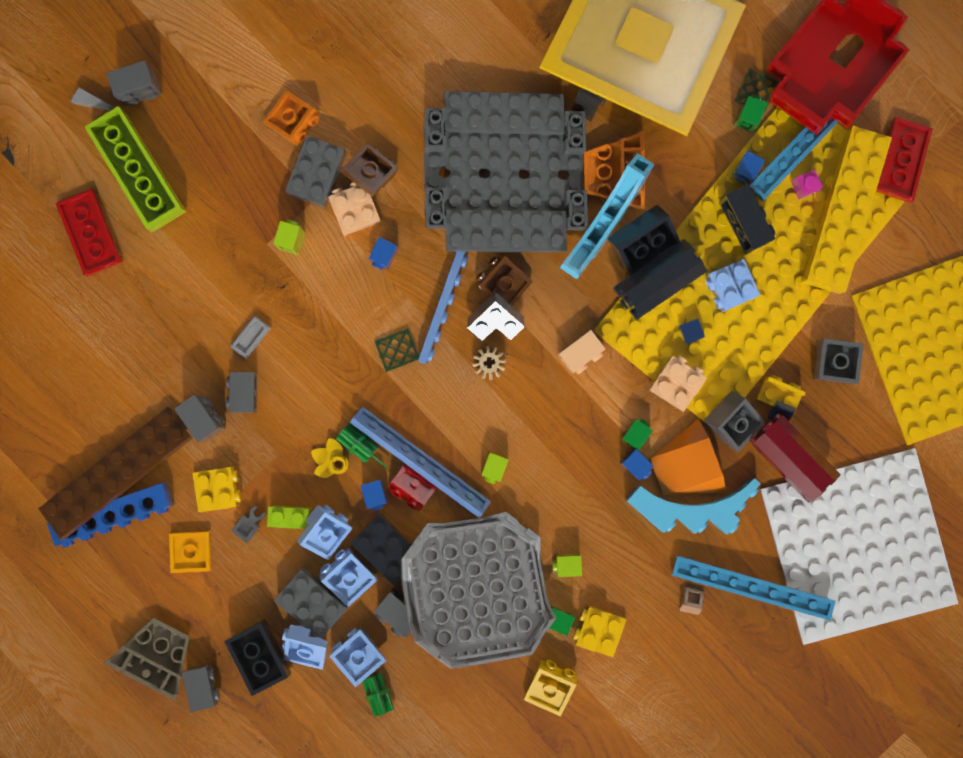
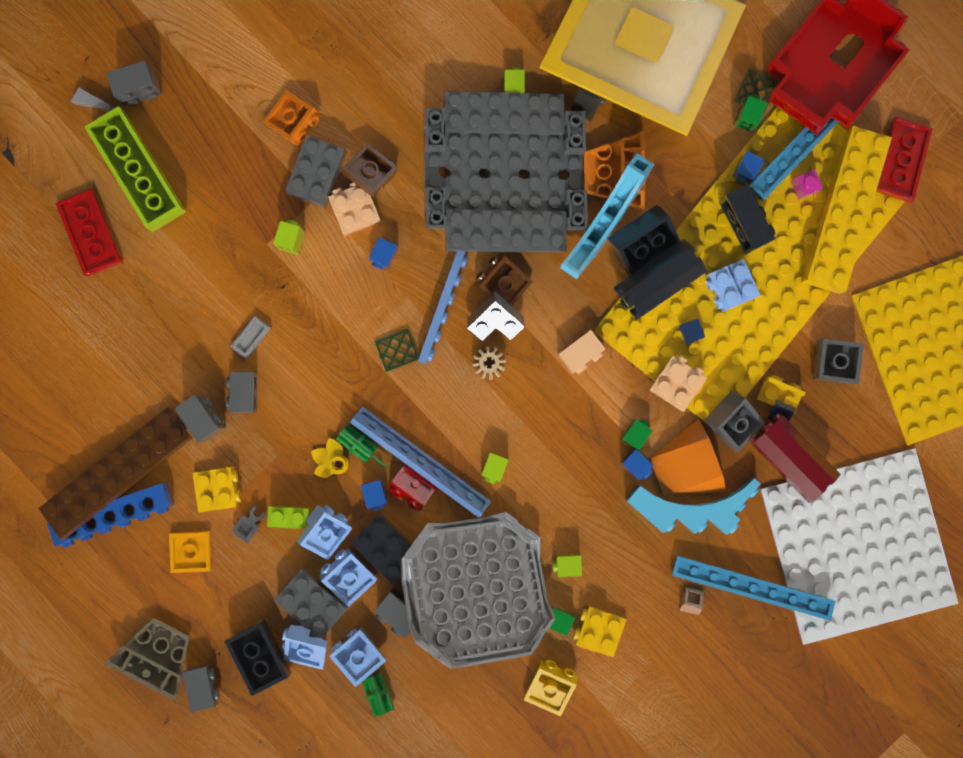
none -> lime brick [504,67,525,93]

